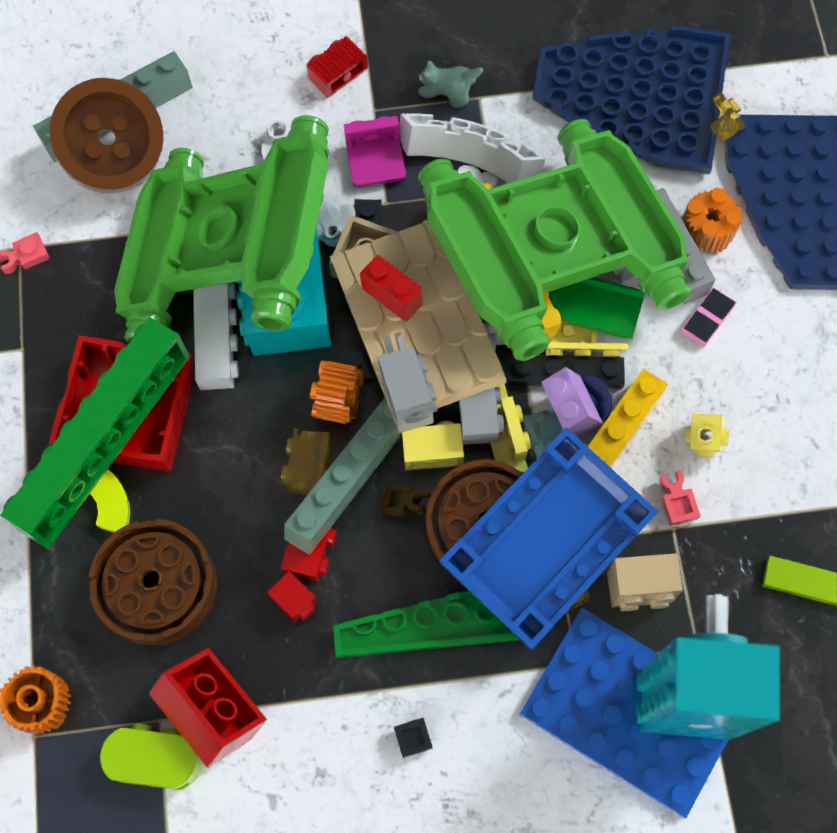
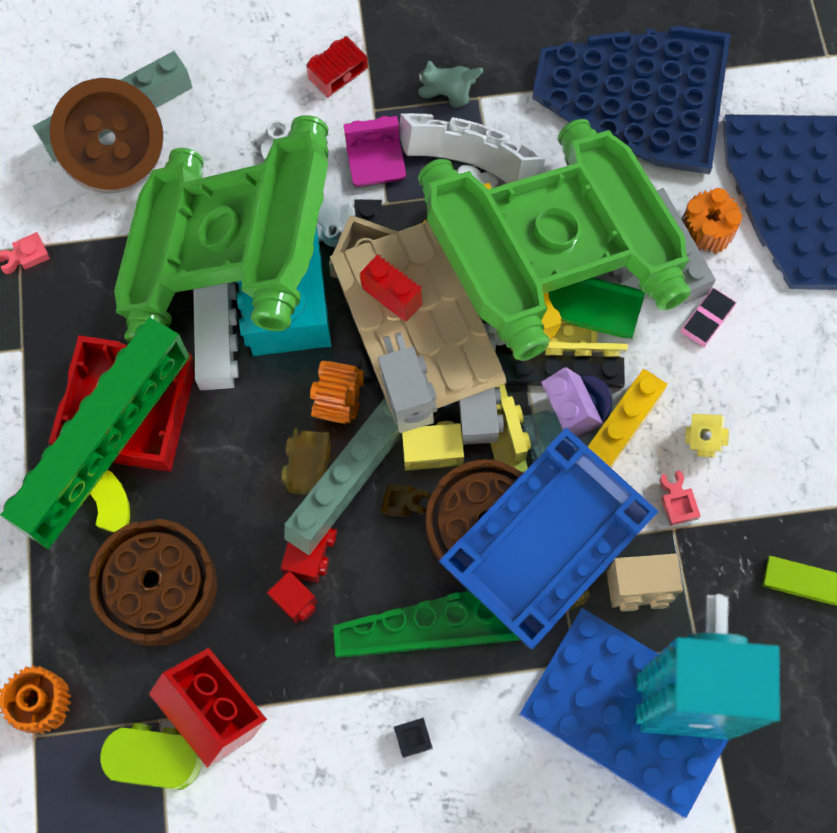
clear yellow bracket [710,92,746,142] -> none

